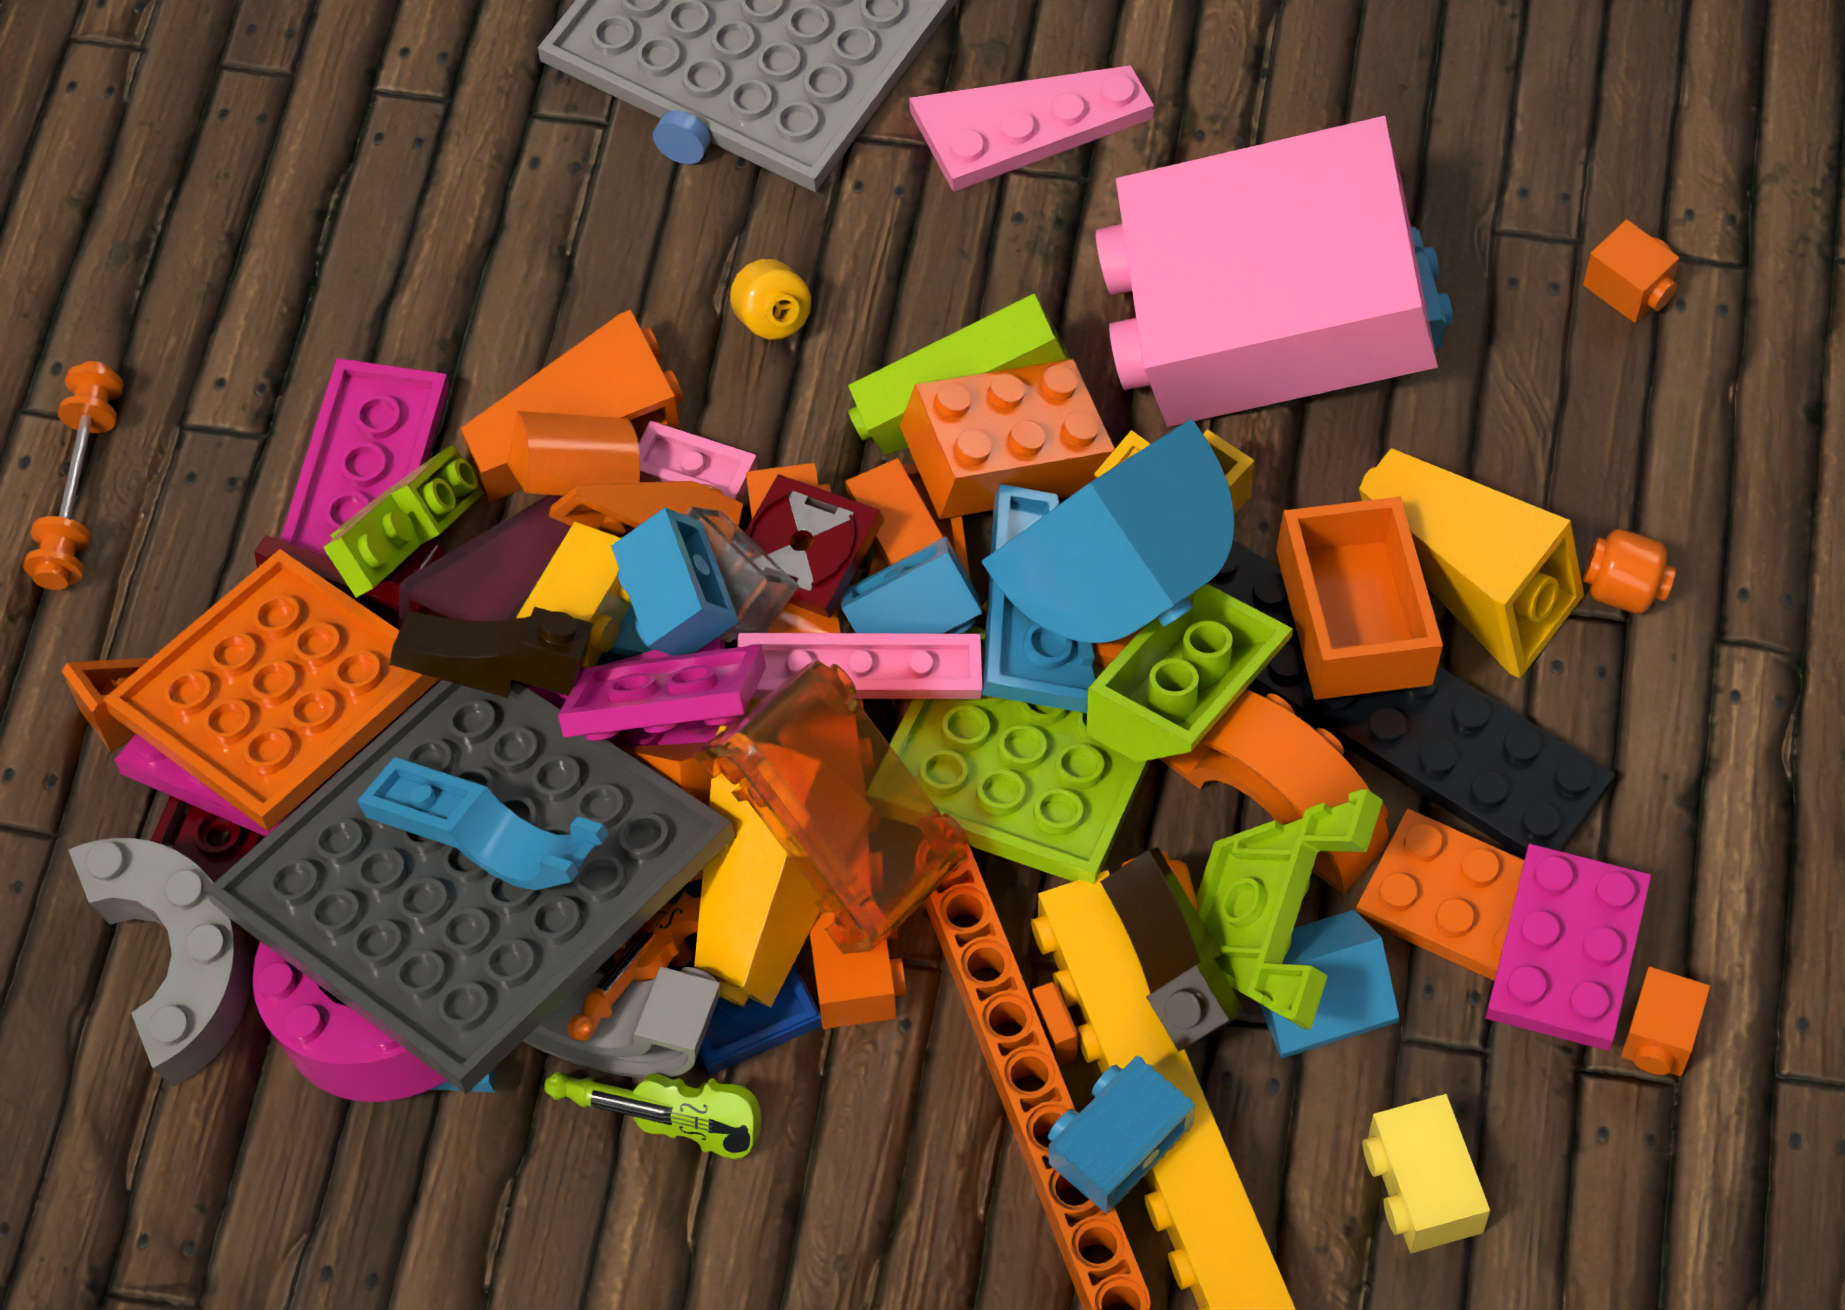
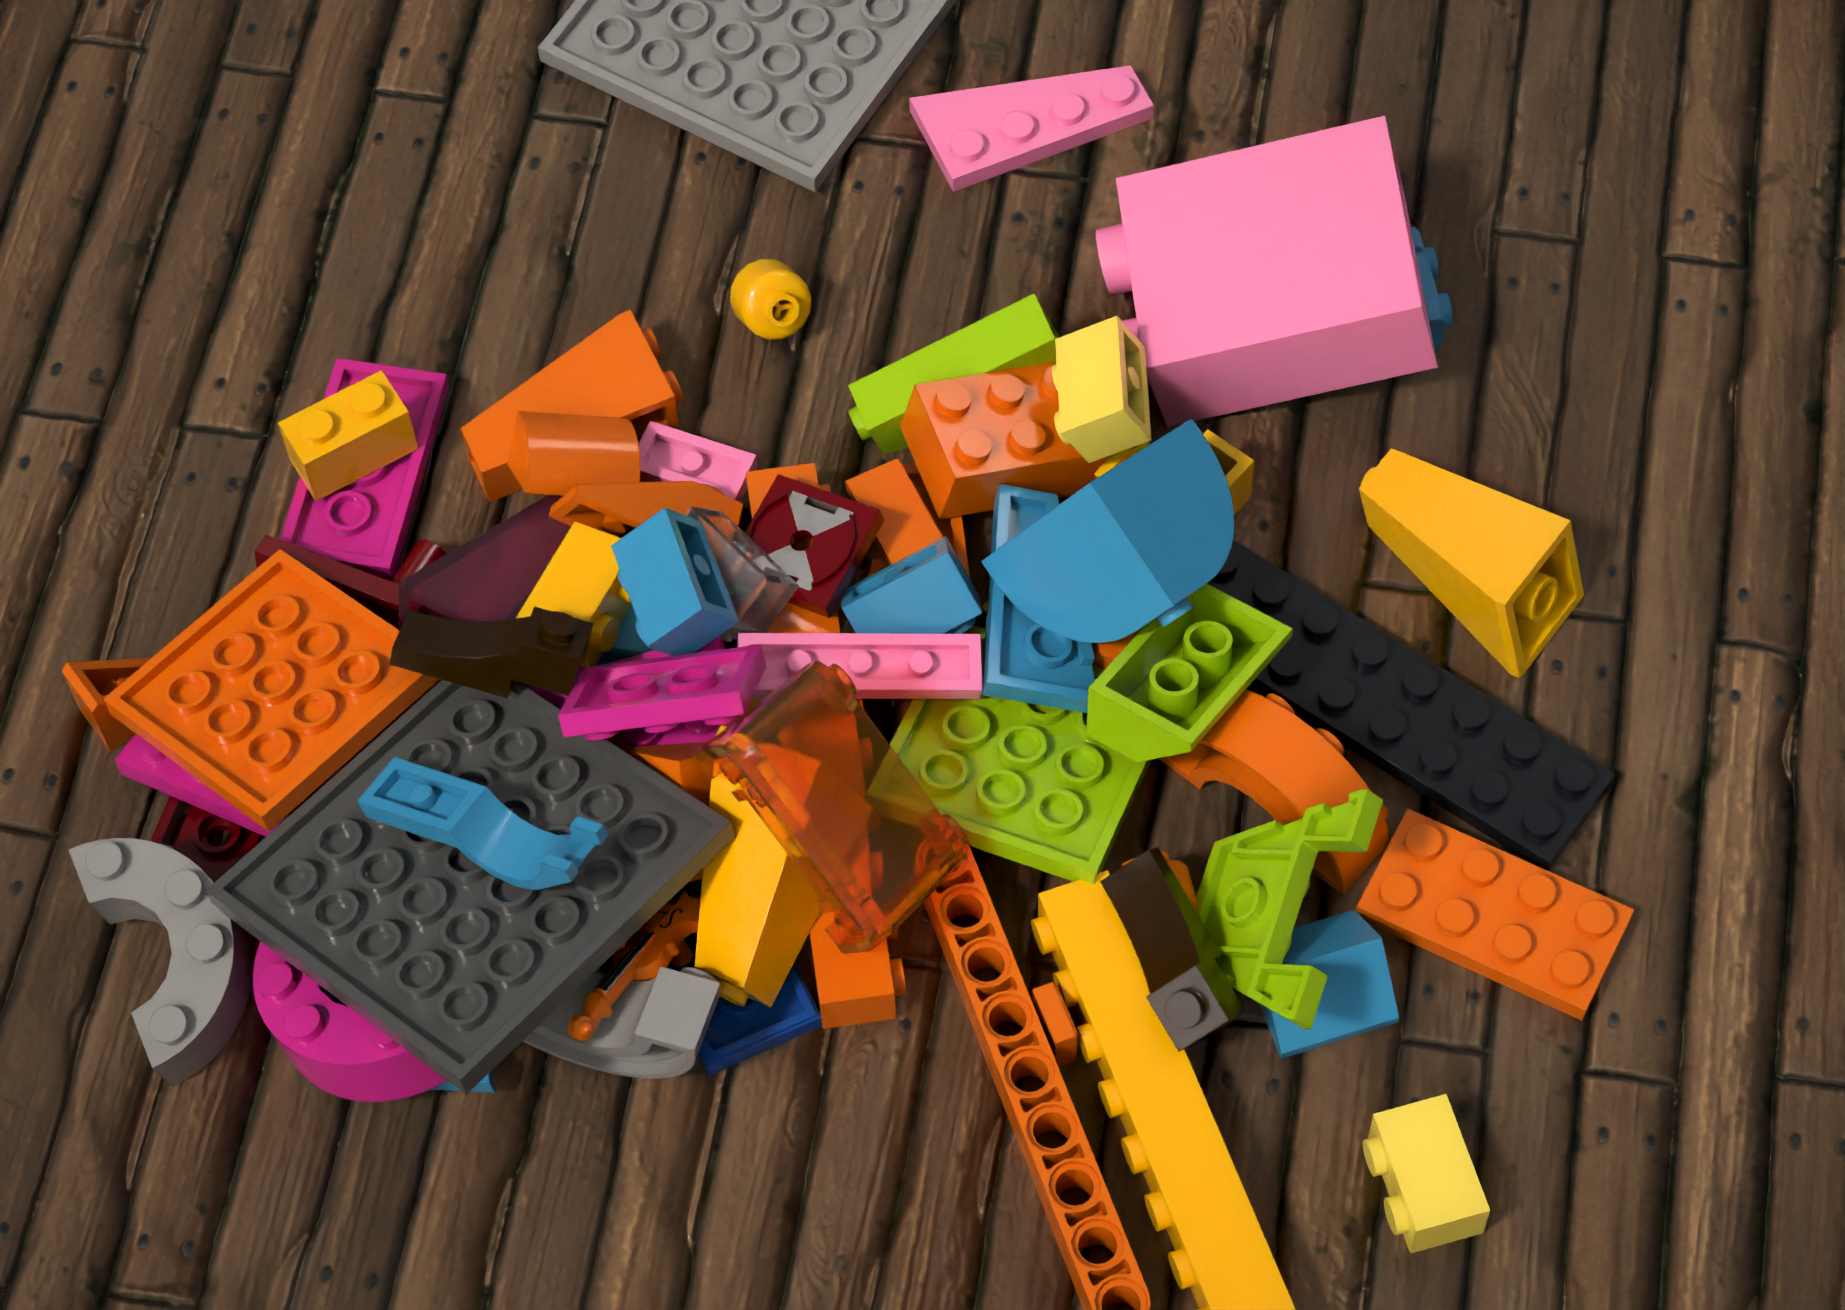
orange axle [23,361,124,590] -> none
lime slope [323,444,485,598] -> none
lime piece [544,1072,761,1159] -> none
medium blue tile [653,111,711,164] -> none
dark azure brick [1048,1056,1195,1214] -> none
orange piece [1276,496,1443,700] -> none
dark pink plate [1485,844,1651,1051] -> none
orange head [1582,529,1676,614] -> none
orange brick [1583,219,1680,324] -> none
orange brick [1620,966,1710,1077] -> none
none -> yellow brick [278,370,419,501]
none -> light yellow brick [1052,316,1152,463]

